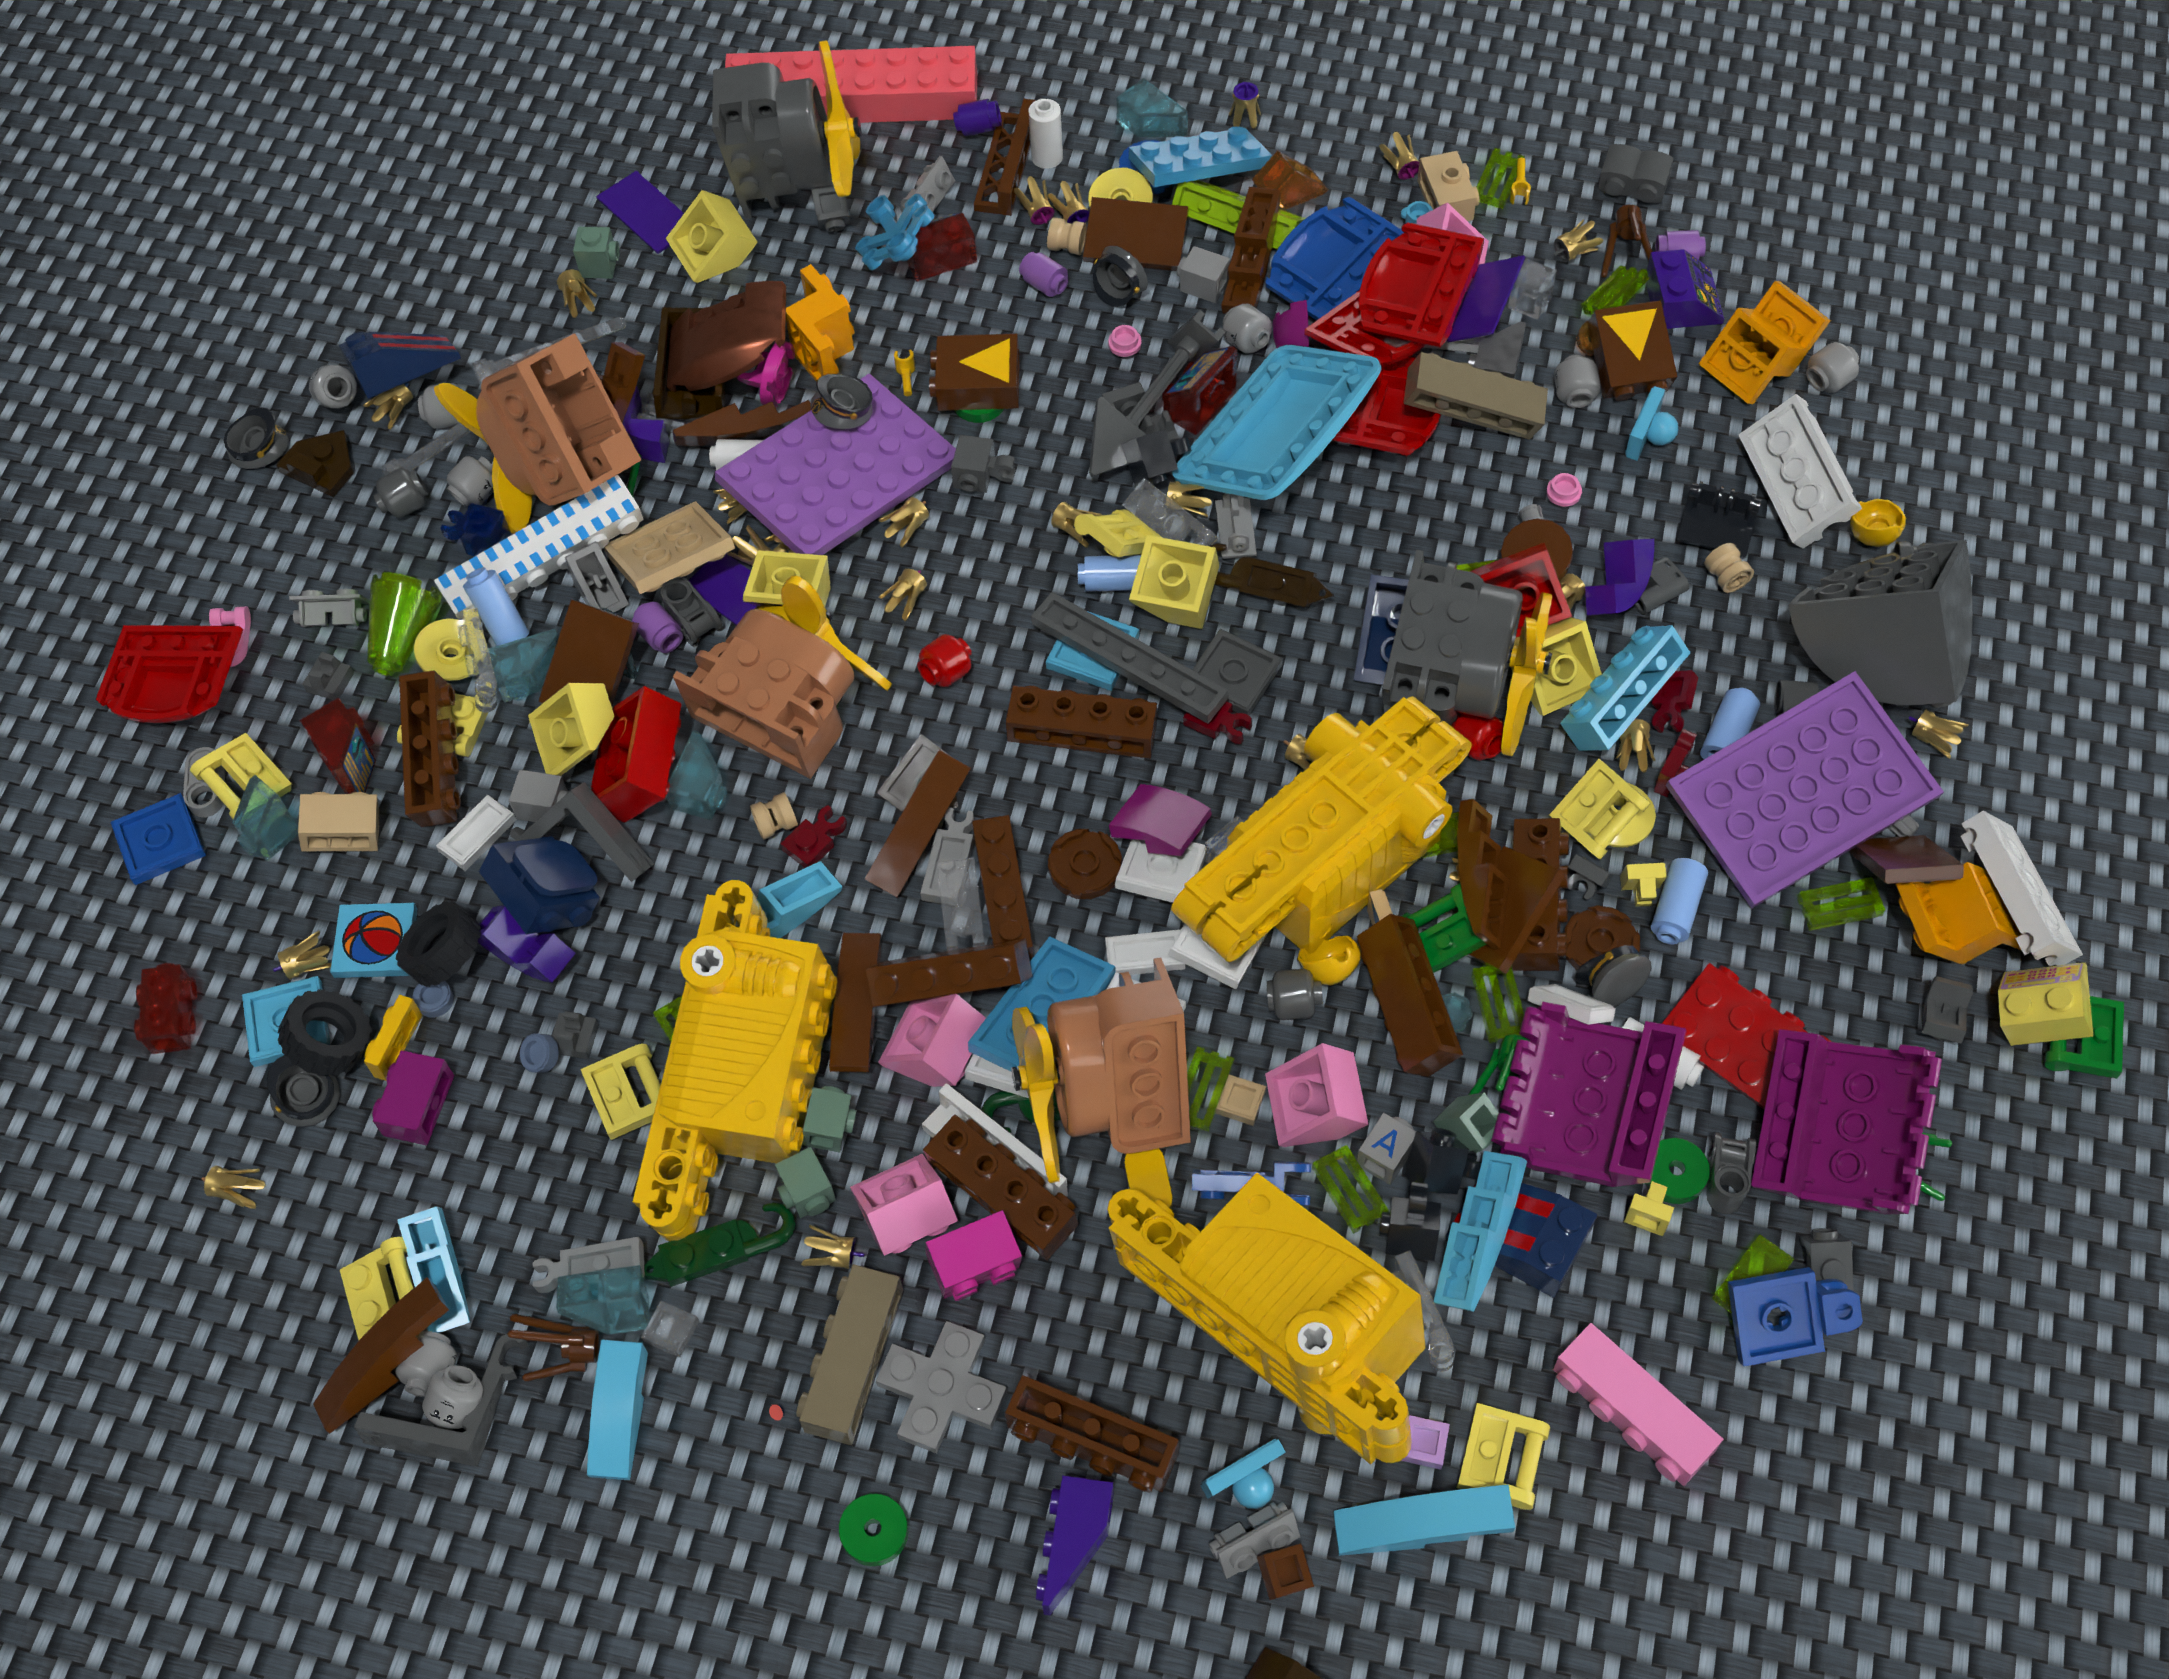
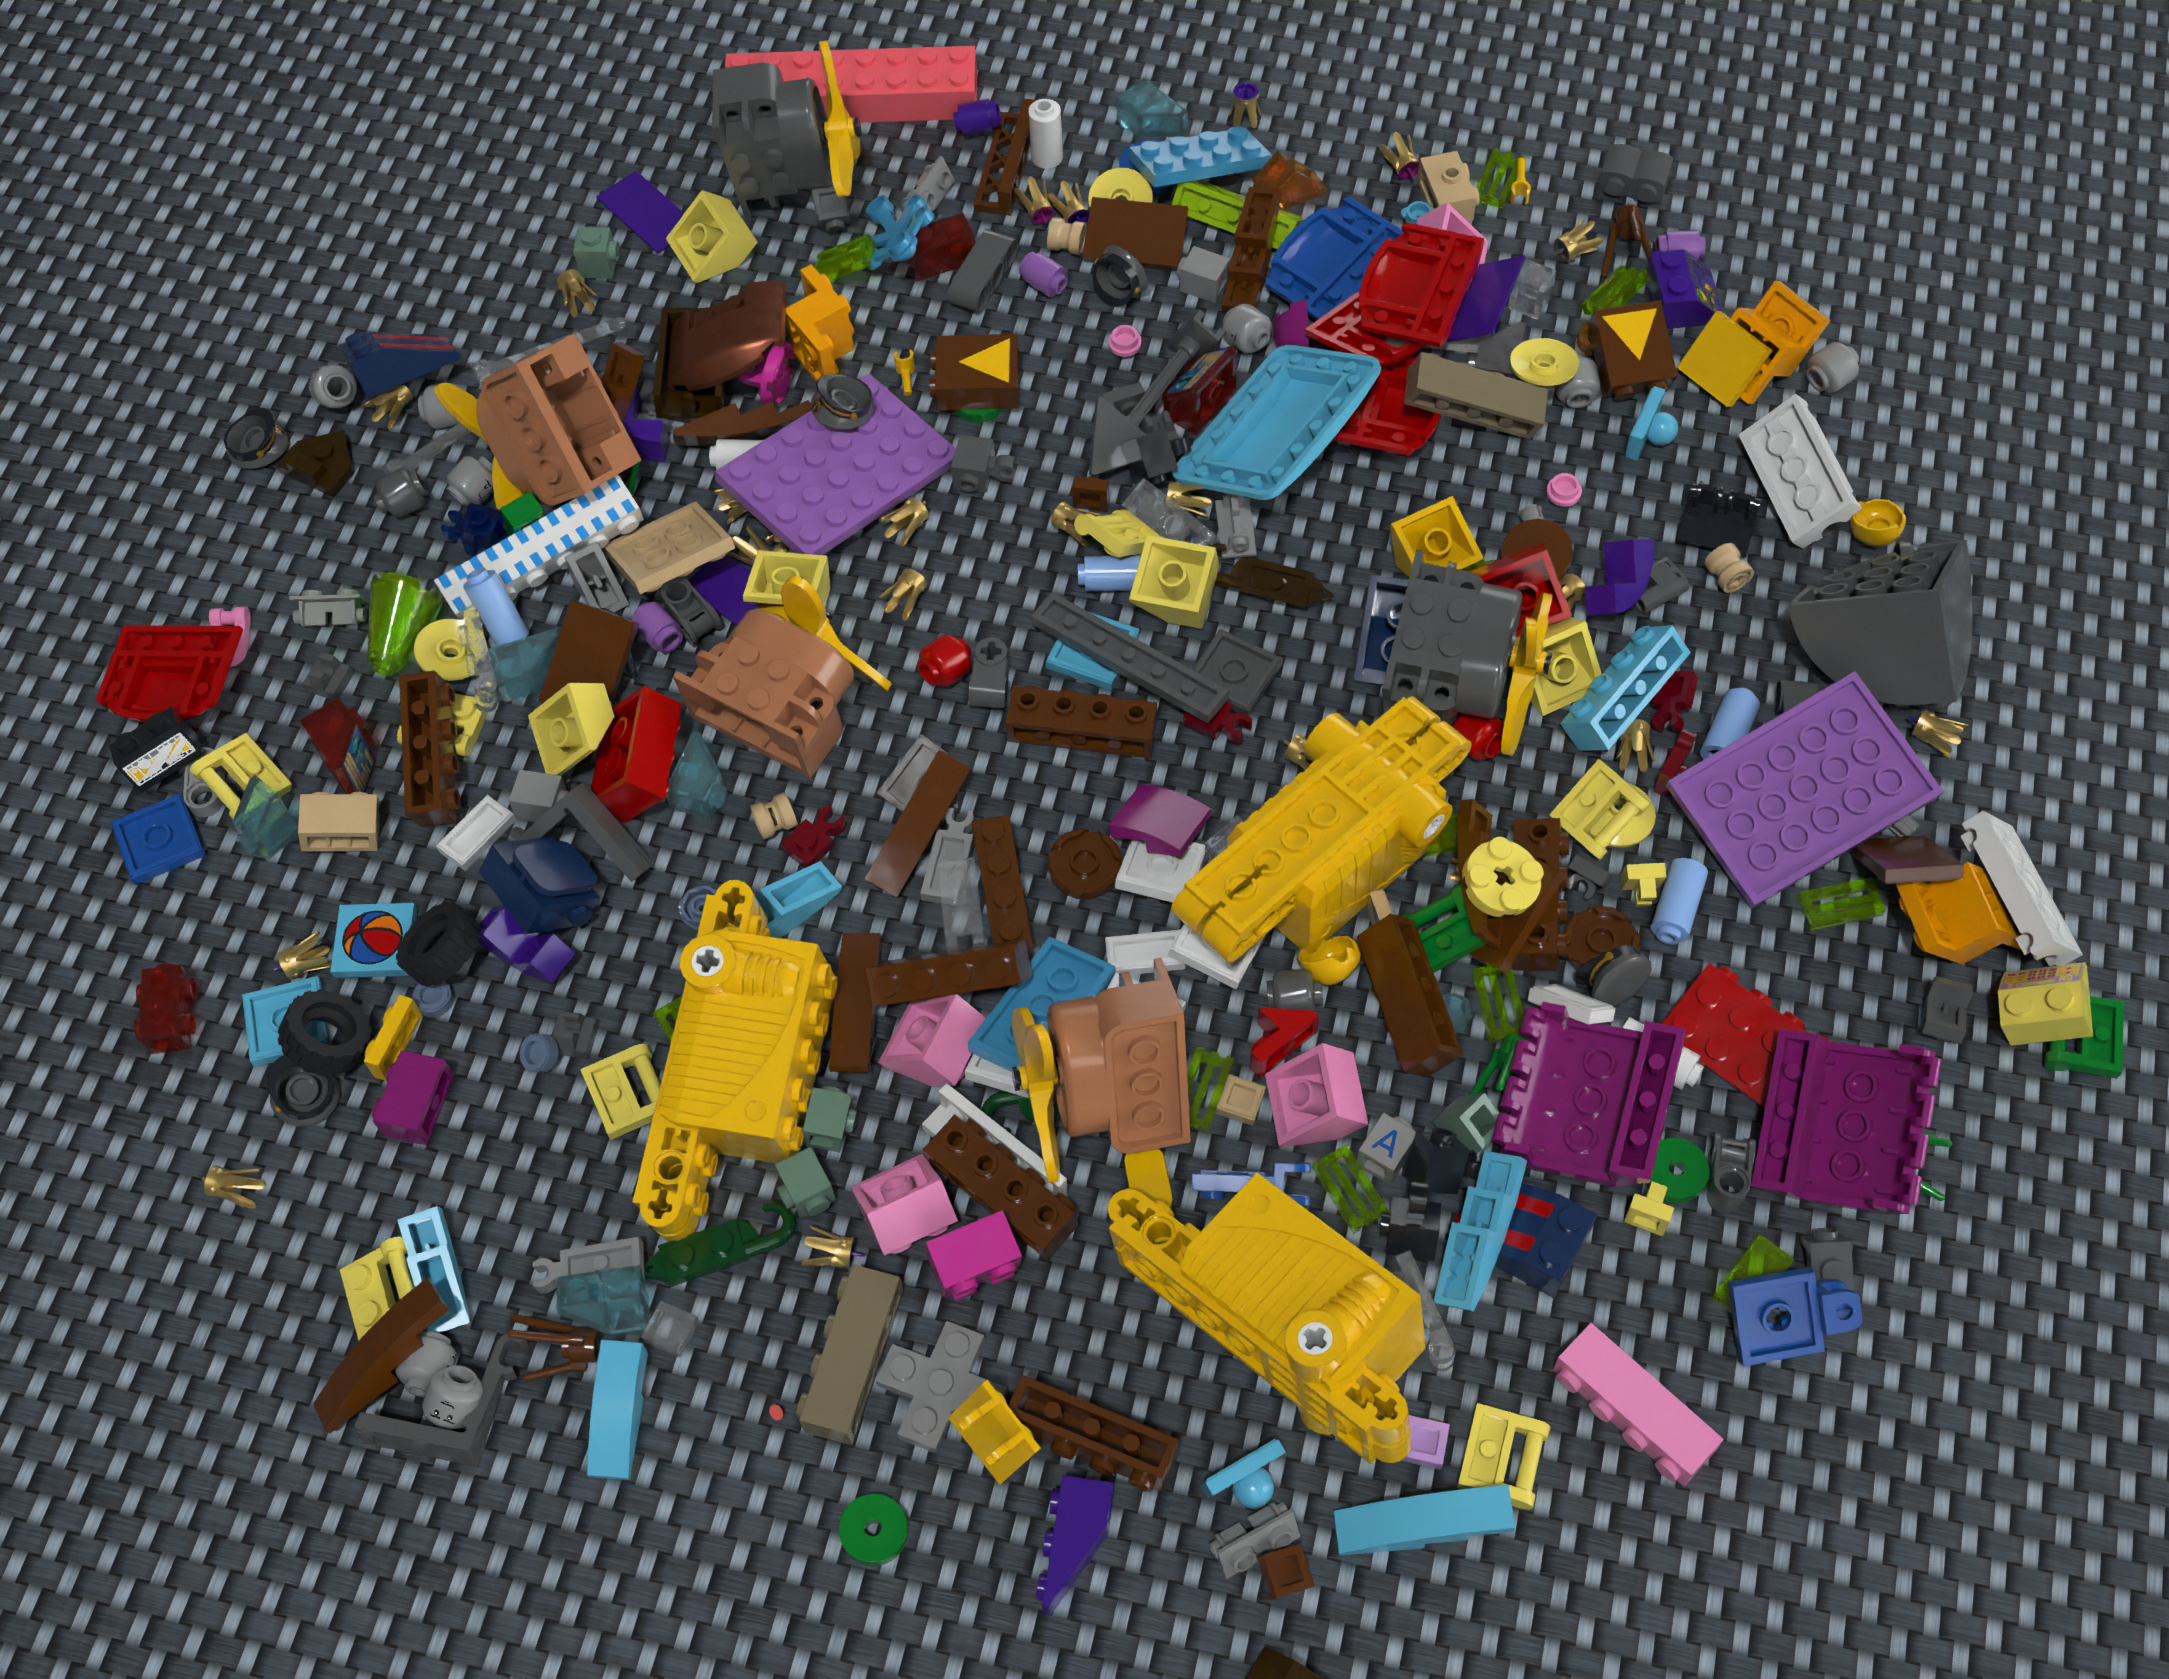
none -> brick [109,706,204,793]
none -> green slope [500,492,544,536]
none -> sand blue plate [679,886,717,930]
none -> clear neon green tile [814,234,875,281]
none -> dark grey beam [947,229,1019,313]
none -> yellow plate [948,1380,1041,1485]
none -> dark grey piece [969,637,1010,708]
none -> reddish brown plate [1072,476,1110,512]
none -> red slope [1250,1008,1319,1079]
none -> yellow slope [1390,496,1484,577]
none -> light yellow plate [1462,837,1544,917]
none -> light yellow dish [1510,338,1579,386]
none -> yellow tile [1677,311,1773,407]

